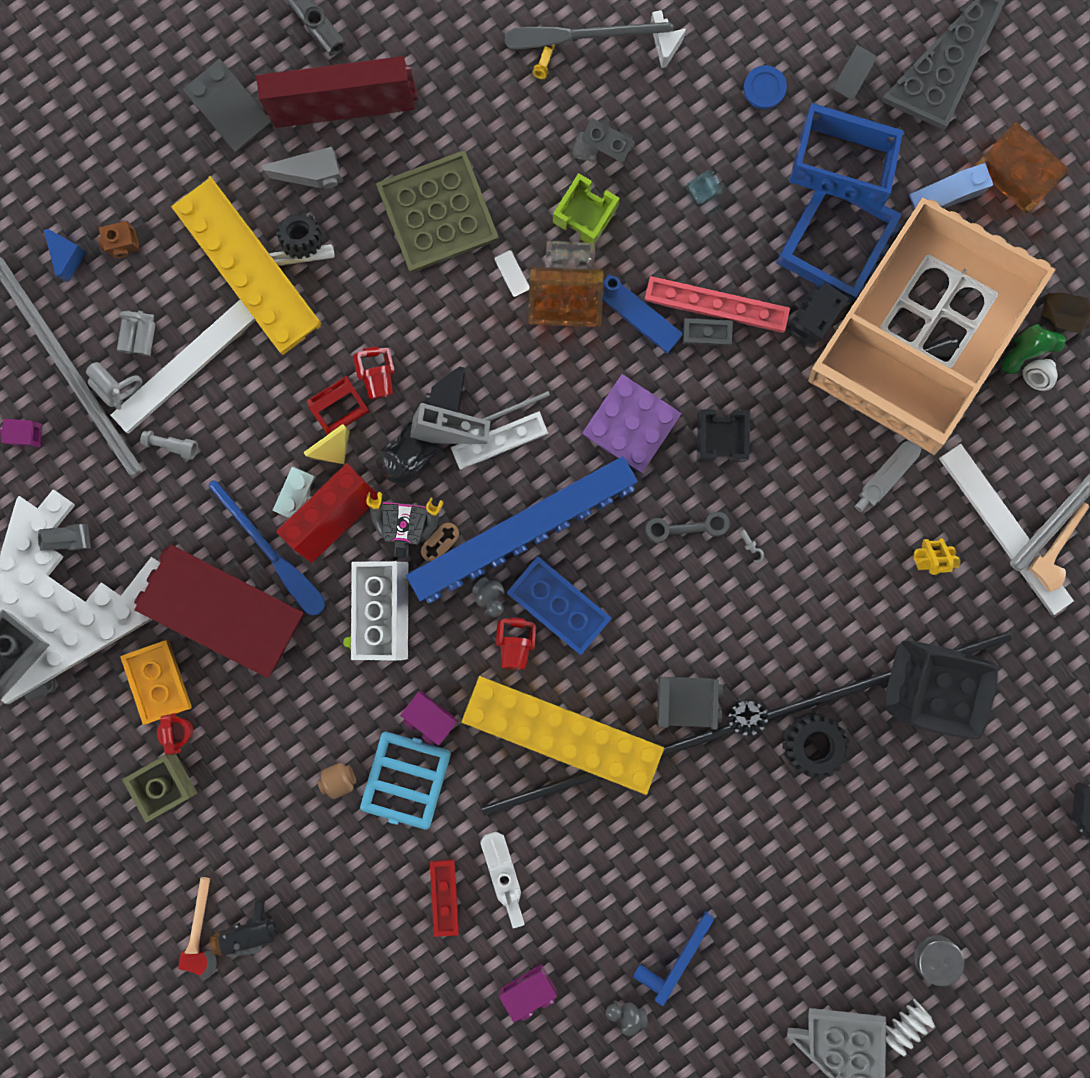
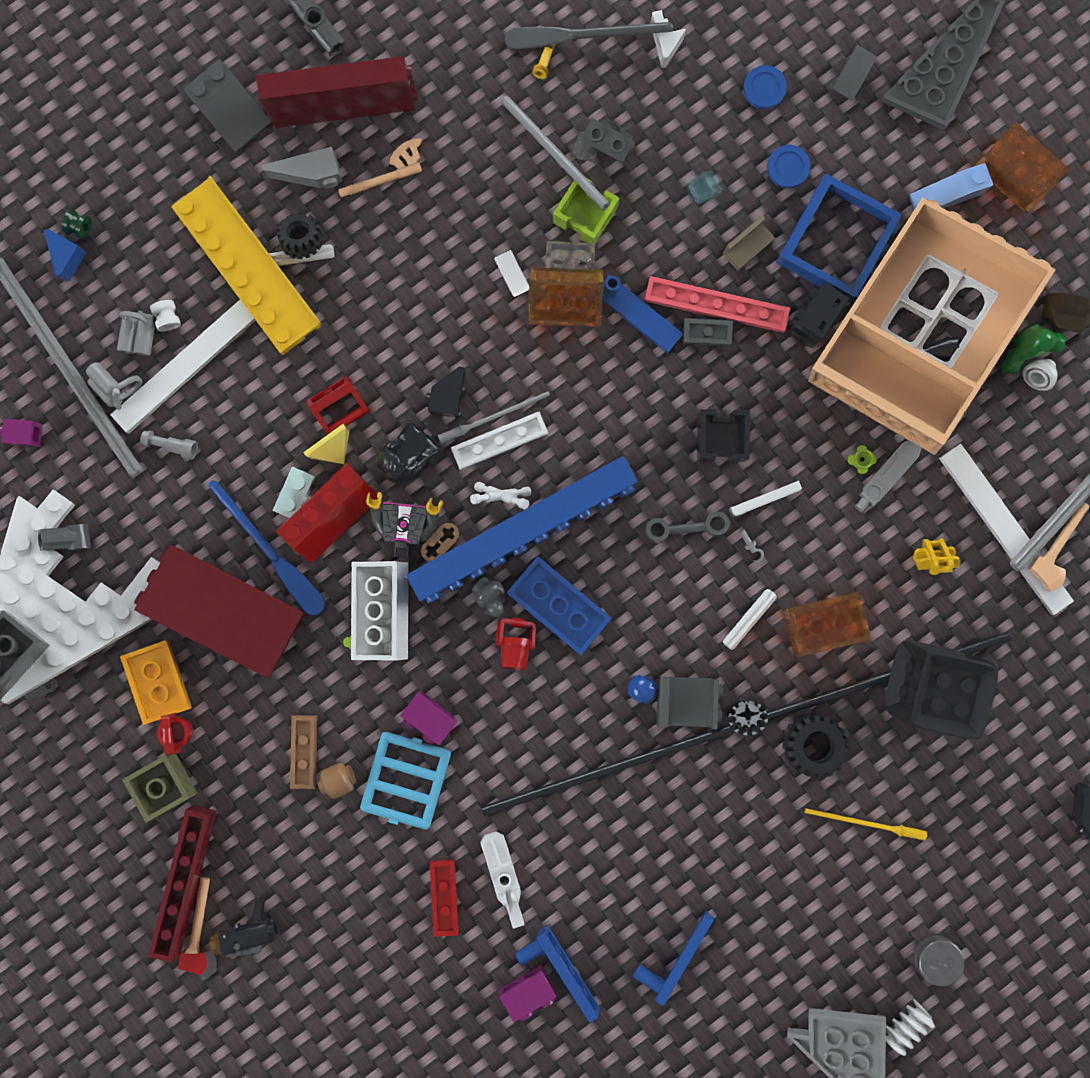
dark orange brick [98,221,140,258] -> none
red piece [353,346,394,400] -> none
olive plate [376,150,499,274] -> none
light grey slope [410,403,490,444] -> none
yellow brick [461,676,664,795] -> none
medium lavender plate [582,374,682,474] -> none
dark grey animal [605,1000,647,1036] -> none
blue window [789,103,903,210] -> none
none -> dark green wheel [62,210,92,239]
none -> dark red brick [148,805,217,963]
none -> white wheel [150,300,181,332]
none -> medium nougat tile [290,715,317,789]
none -> light nougat piece [338,138,422,198]
none -> white piece [470,482,531,509]
none -> light grey piece [501,96,610,210]
none -> blue piece [516,925,600,1023]
none -> blue piece [628,674,658,704]
none -> dark tan panel [723,215,775,271]
none -> white axle [723,589,777,650]
none -> white tile [728,481,802,518]
none -> blue piece [767,145,811,189]
none -> clear orange brick [782,592,872,657]
none -> yellow piece [805,808,927,841]
none -> lime plate [848,445,877,474]

